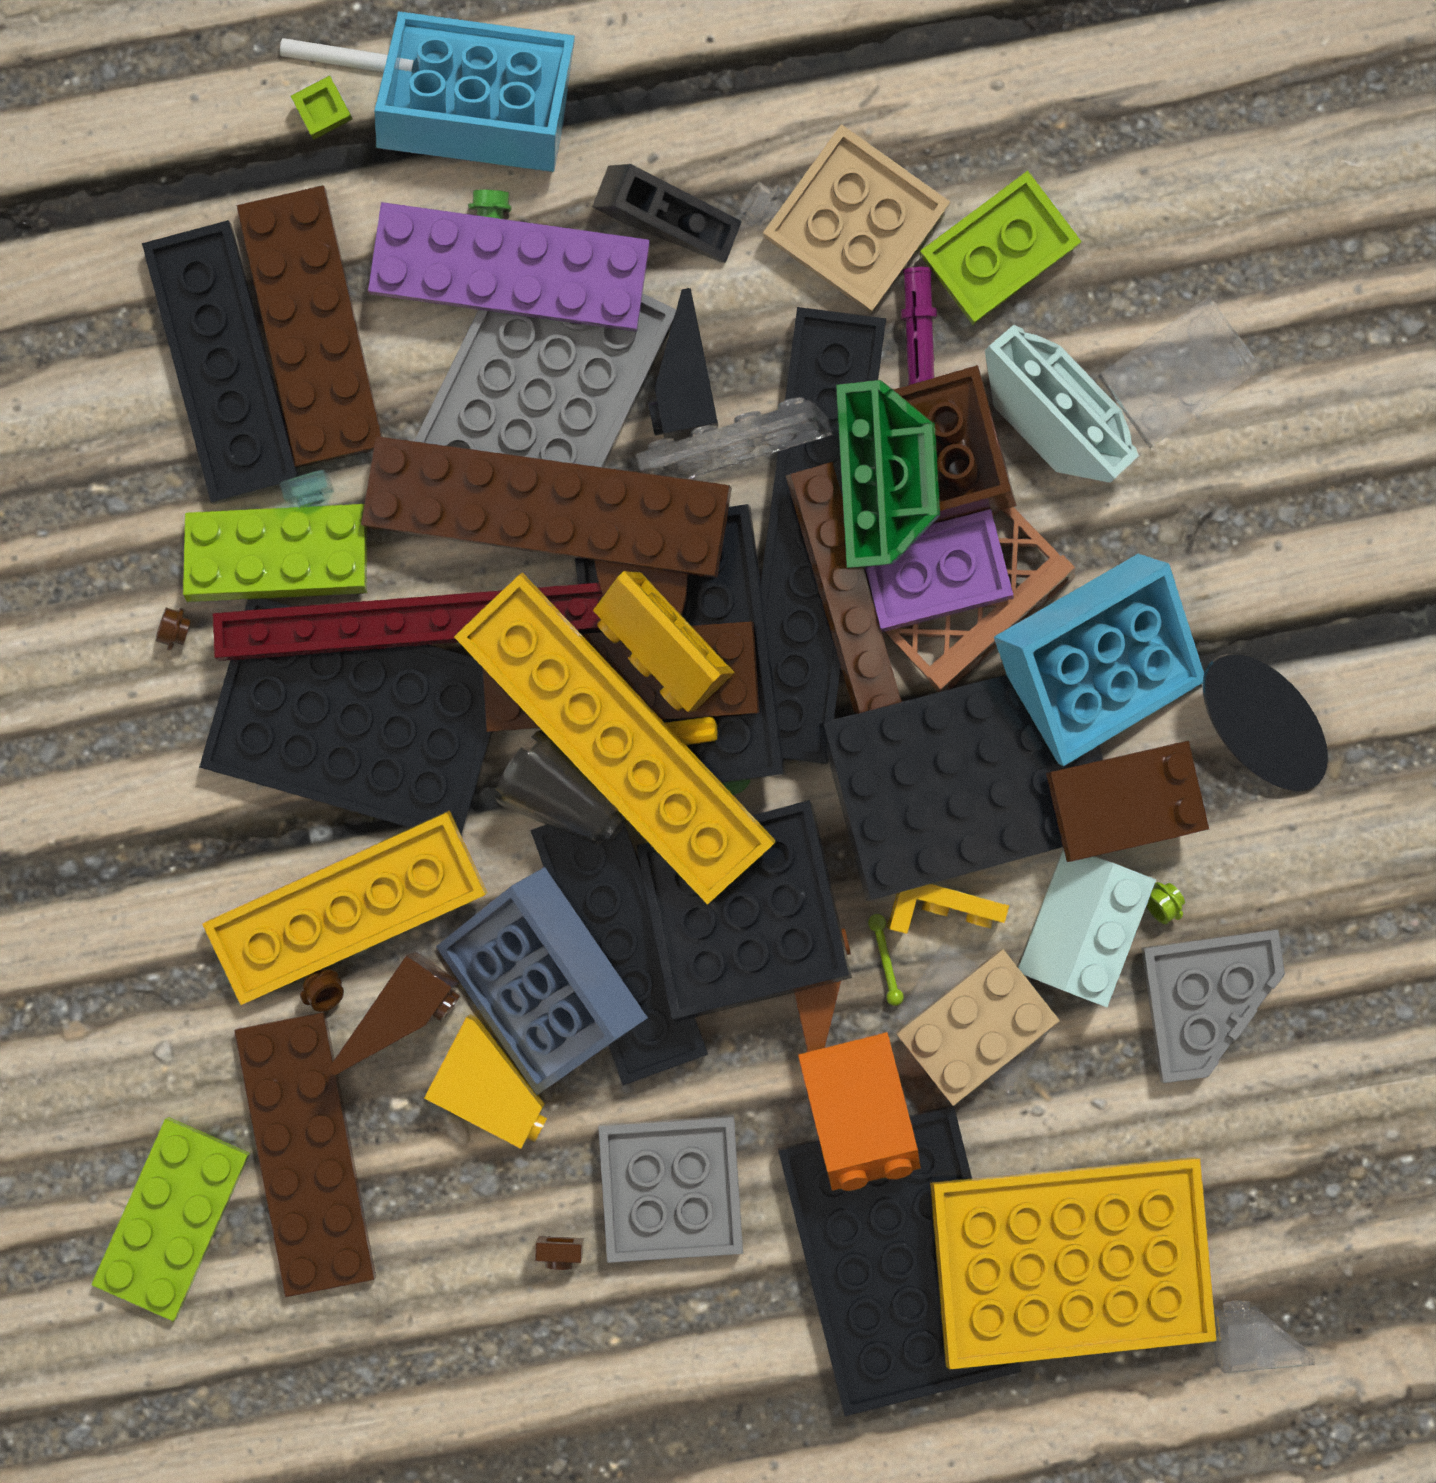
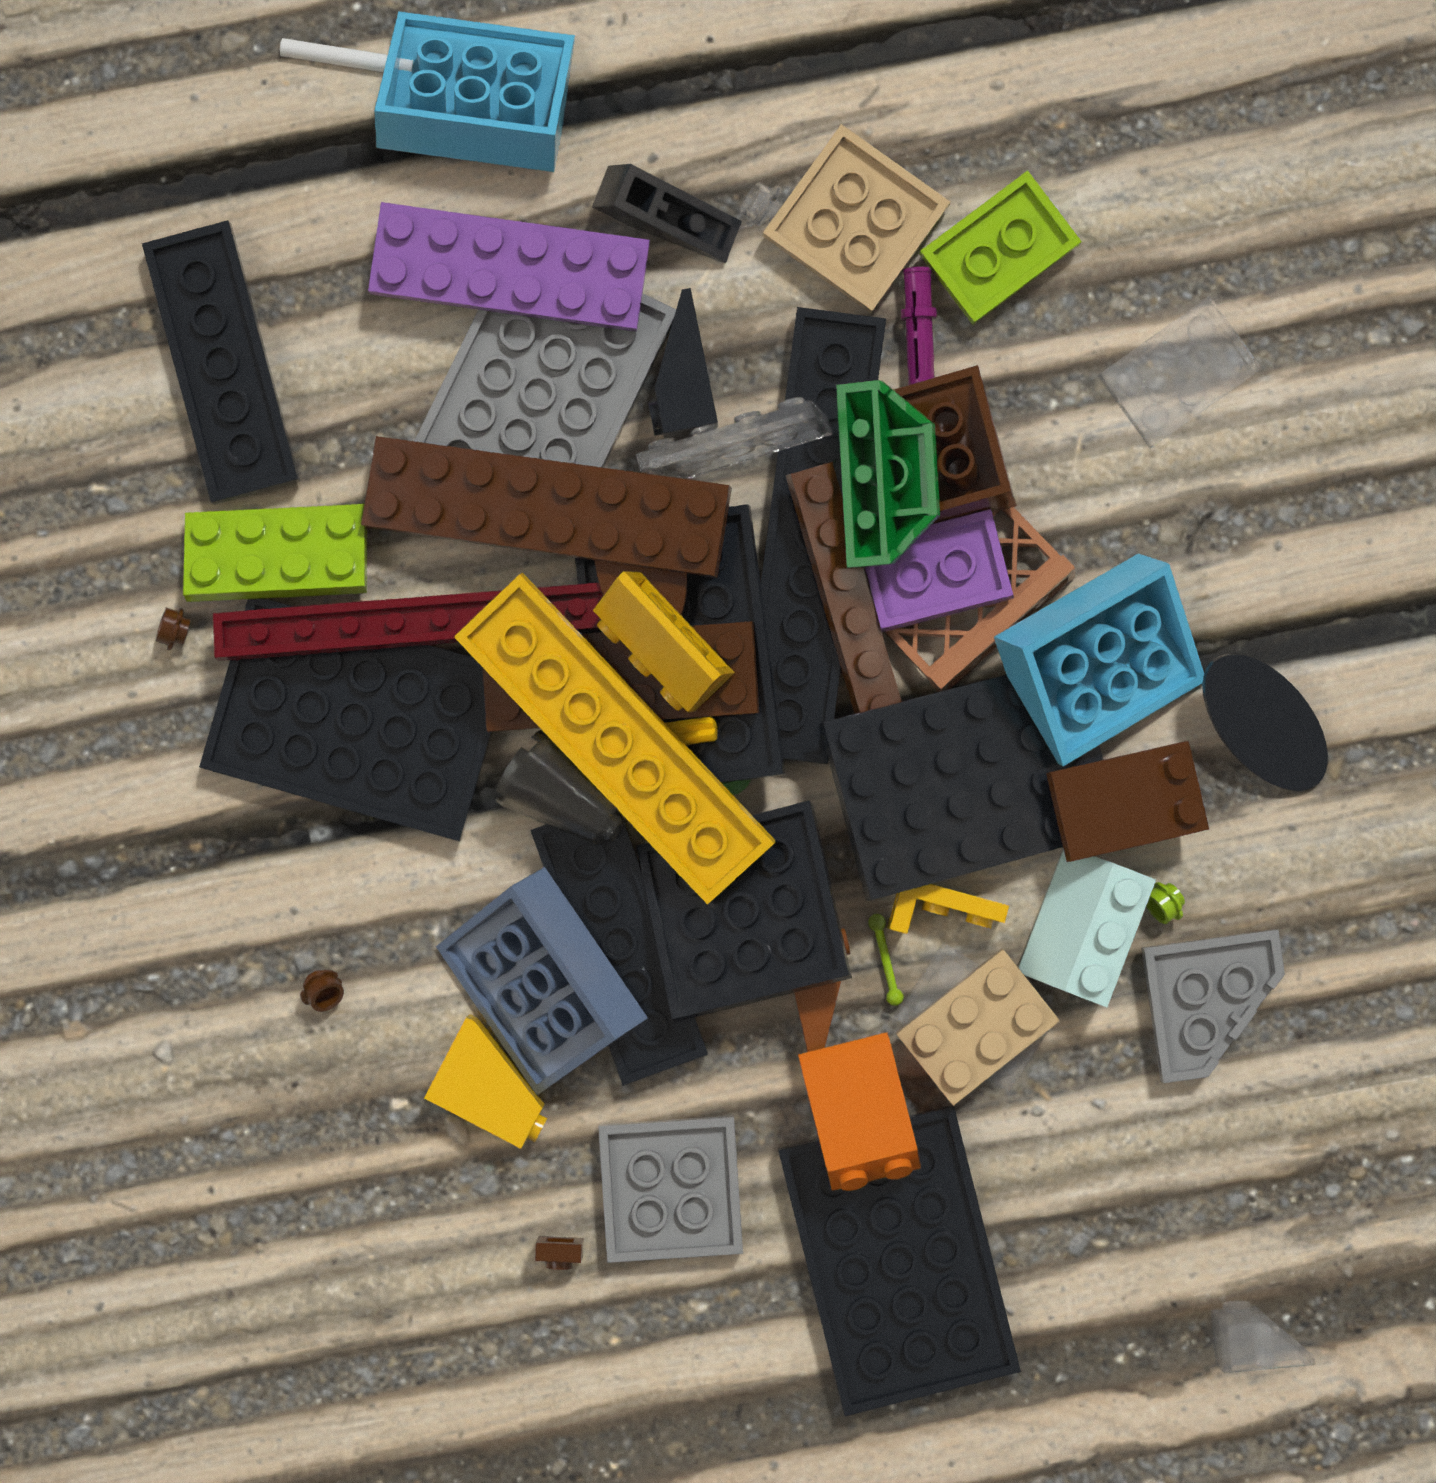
lime plate [91,1117,251,1322] -> none
yellow plate [202,810,488,1005] -> none
reddish brown plate [234,1011,376,1297] -> none
reddish brown plate [236,185,383,468] -> none
clear light blue plate [279,470,334,508] -> none
lime plate [291,76,353,140] -> none
reddish brown slope [327,952,460,1076] -> none
bright green plate [468,190,512,219] -> none
yellow plate [930,1157,1217,1369] -> none
light aqua wedge [985,325,1139,483] -> none

